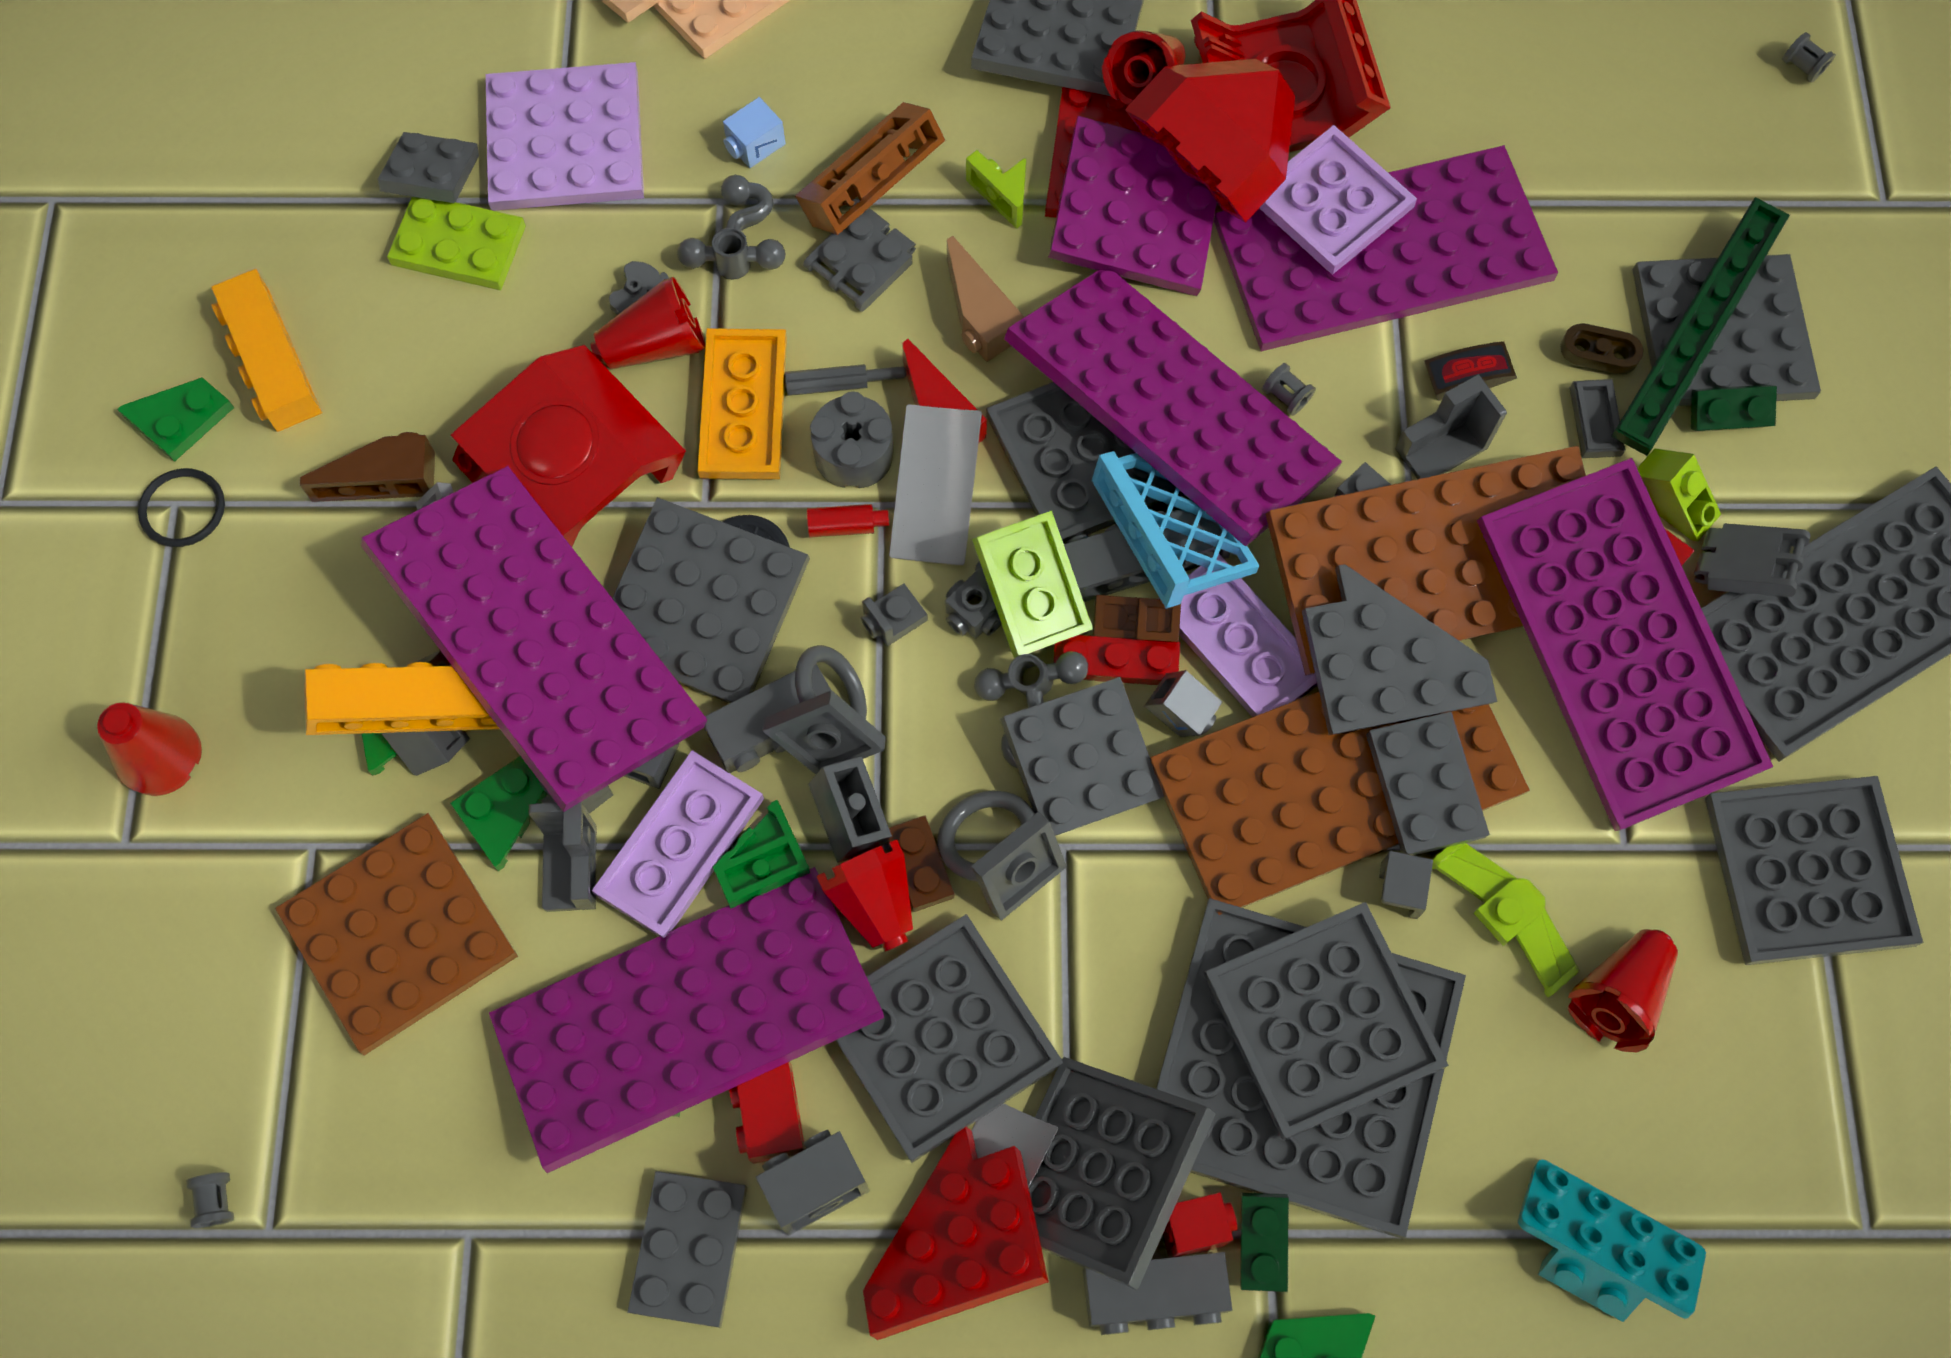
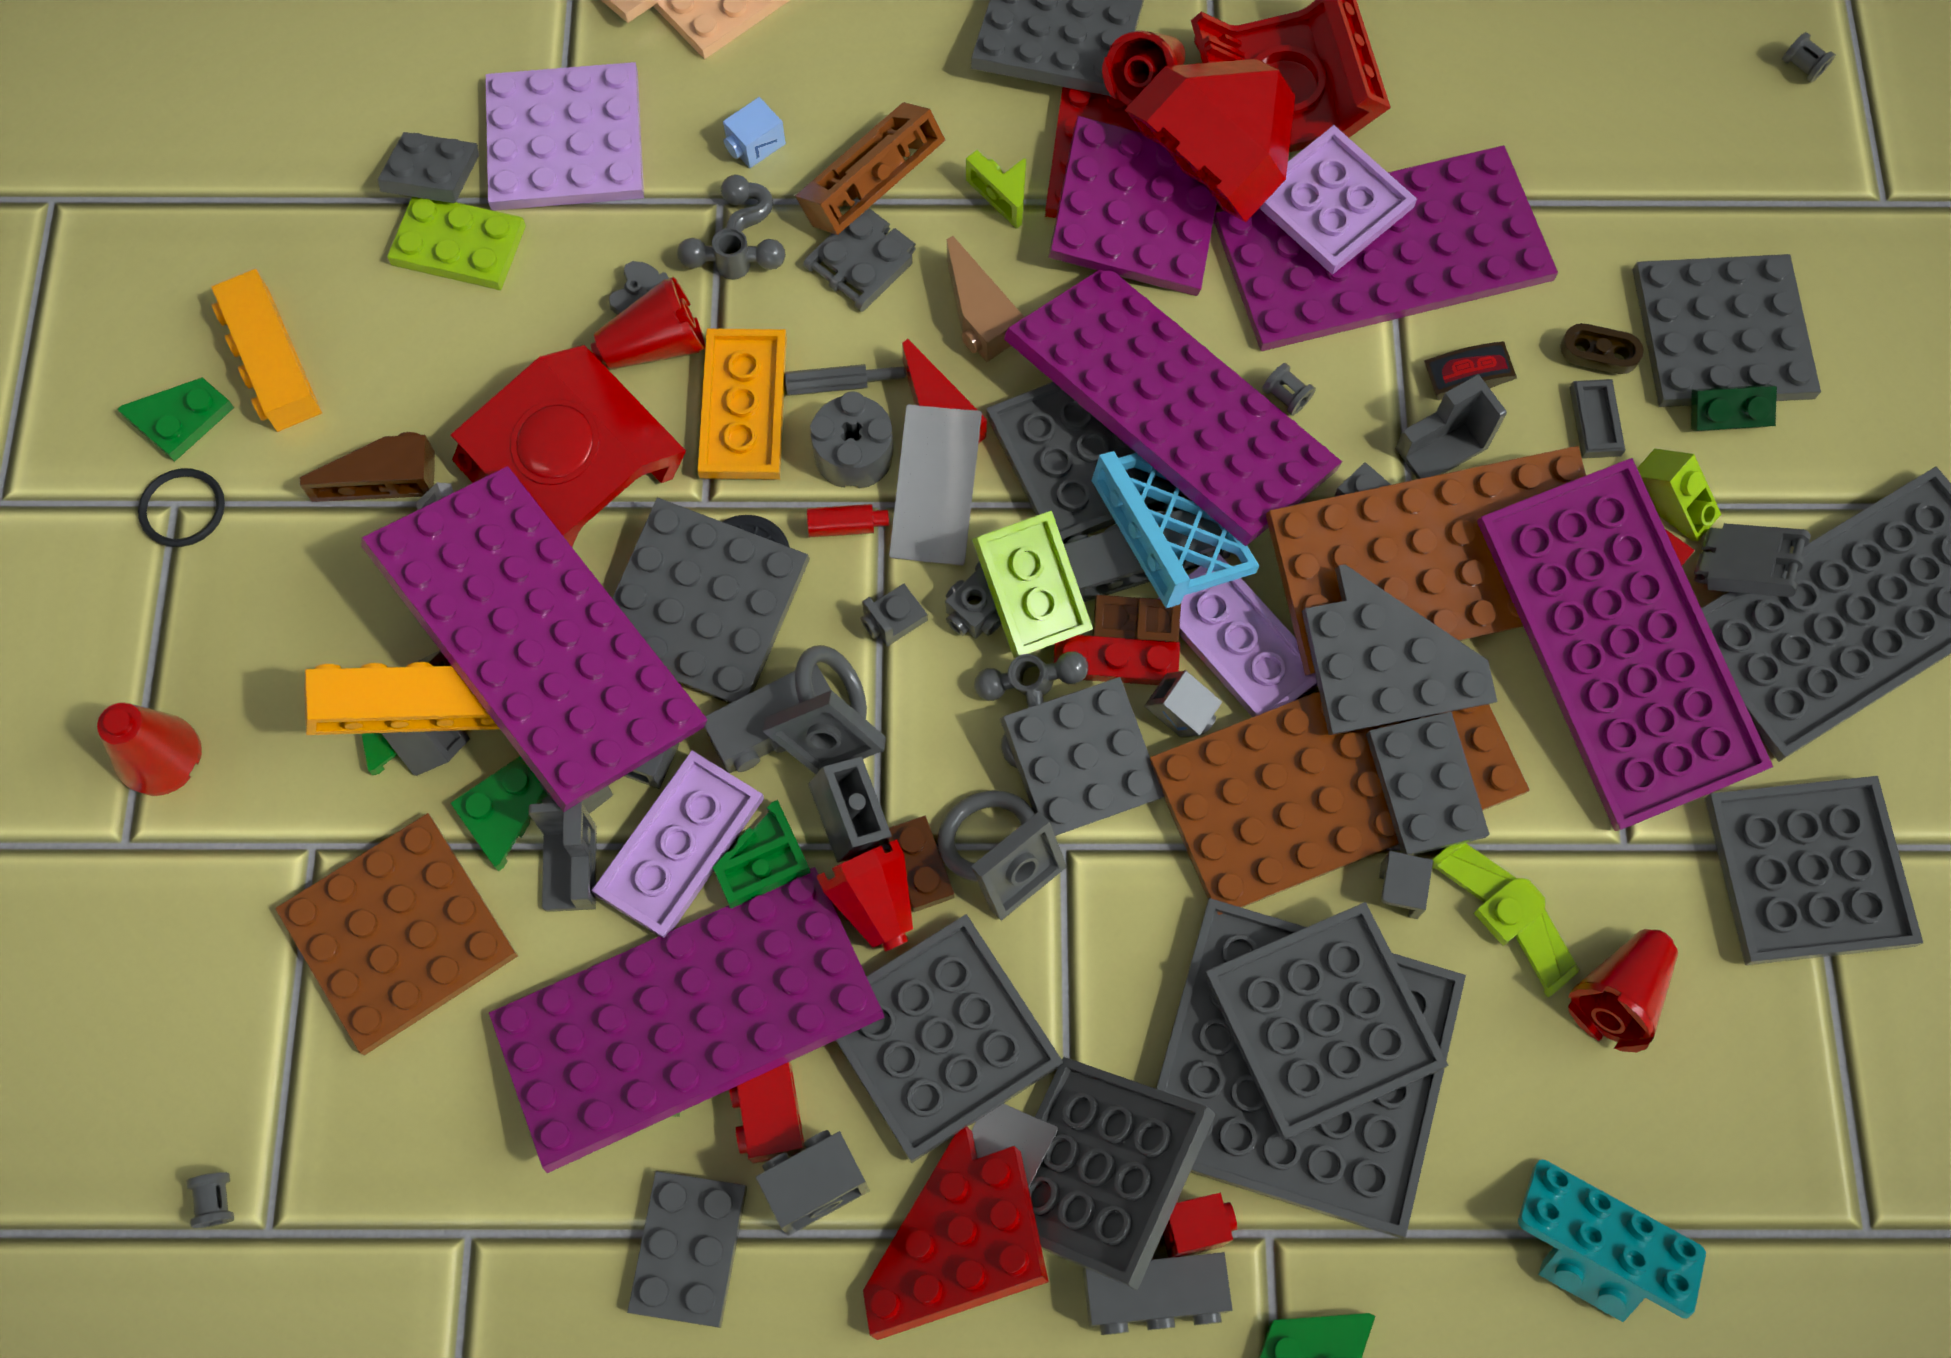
dark green plate [1240,1193,1289,1292] -> none
dark green tile [1611,197,1790,456] -> none

